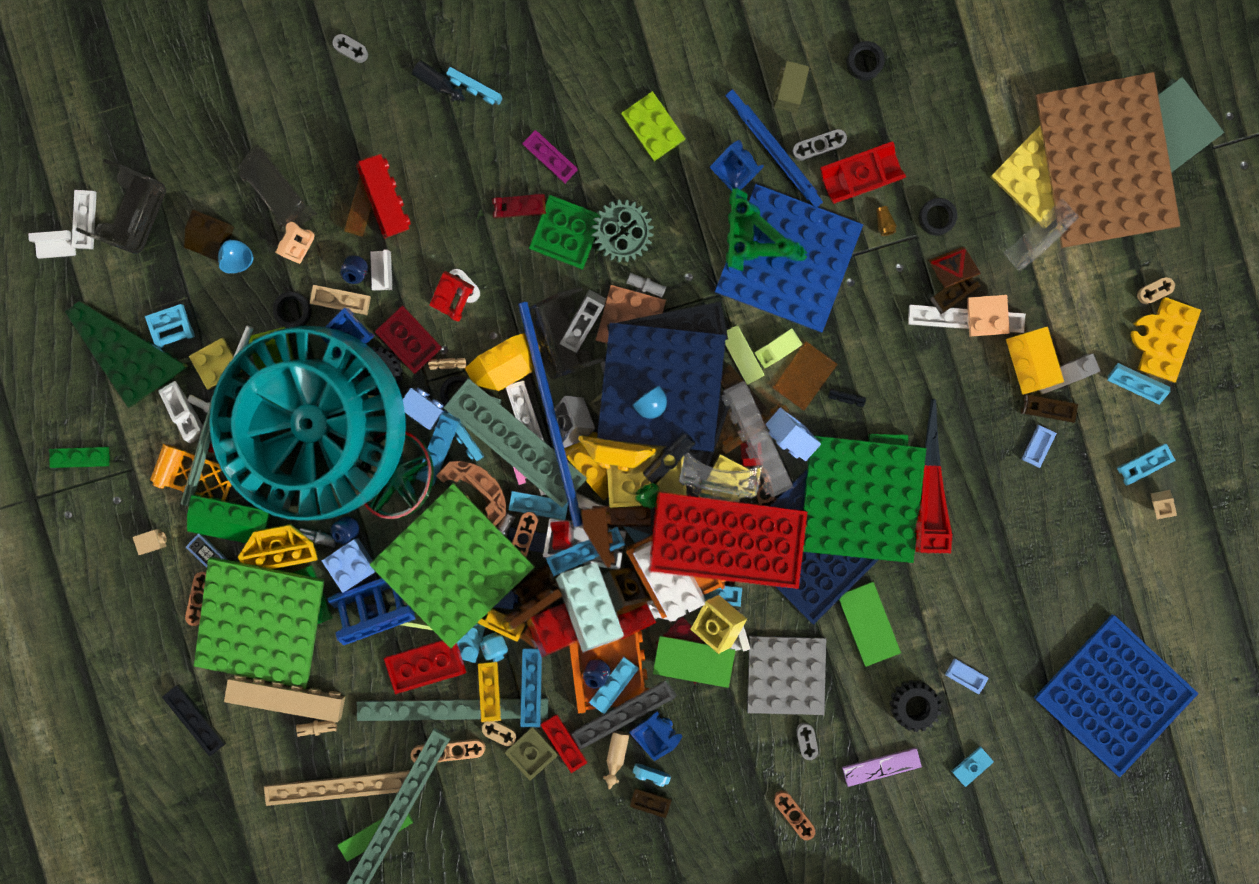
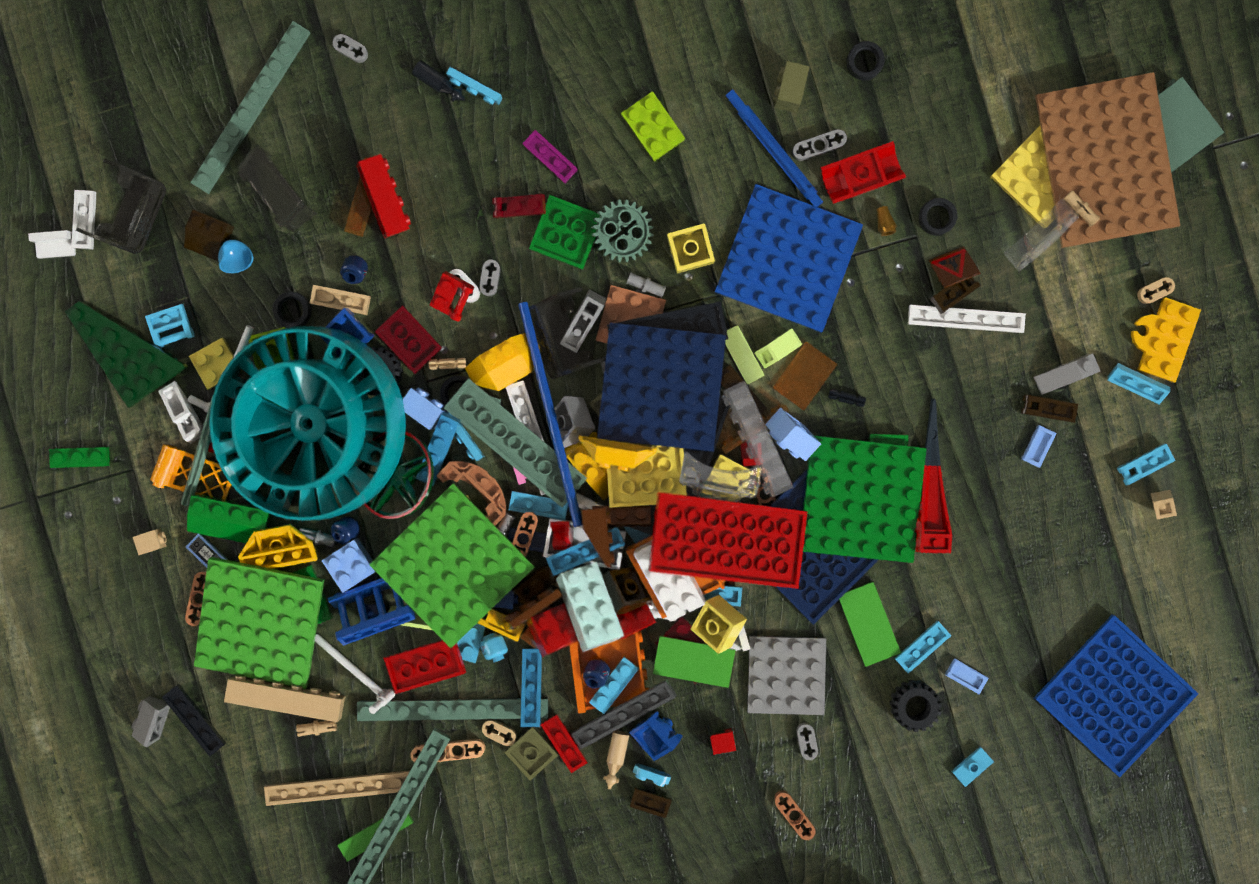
light nougat plate [276,222,315,264] -> none
white panel [371,249,392,291] -> none
yellow plate [478,662,501,722] -> none
dark azure helmet [633,386,667,419] -> none
green cone [635,483,660,508] -> none
black piece [643,431,696,484] -> none
blue brick [710,140,764,191] -> none
green plate [726,188,807,271] -> none
lavender tile [842,747,922,787] -> none
light nougat plate [967,295,1010,337] -> none
yellow slope [1006,326,1065,394] -> none
none -> light grey slope [132,696,170,747]
none -> sand green plate [190,21,311,194]
none -> white bar [315,634,395,714]
none -> light grey beam [480,260,501,296]
none -> light yellow brick [667,223,715,273]
none -> red panel [710,728,736,755]
none -> medium azure plate [894,621,951,674]
none -> tan pin [1063,190,1100,227]

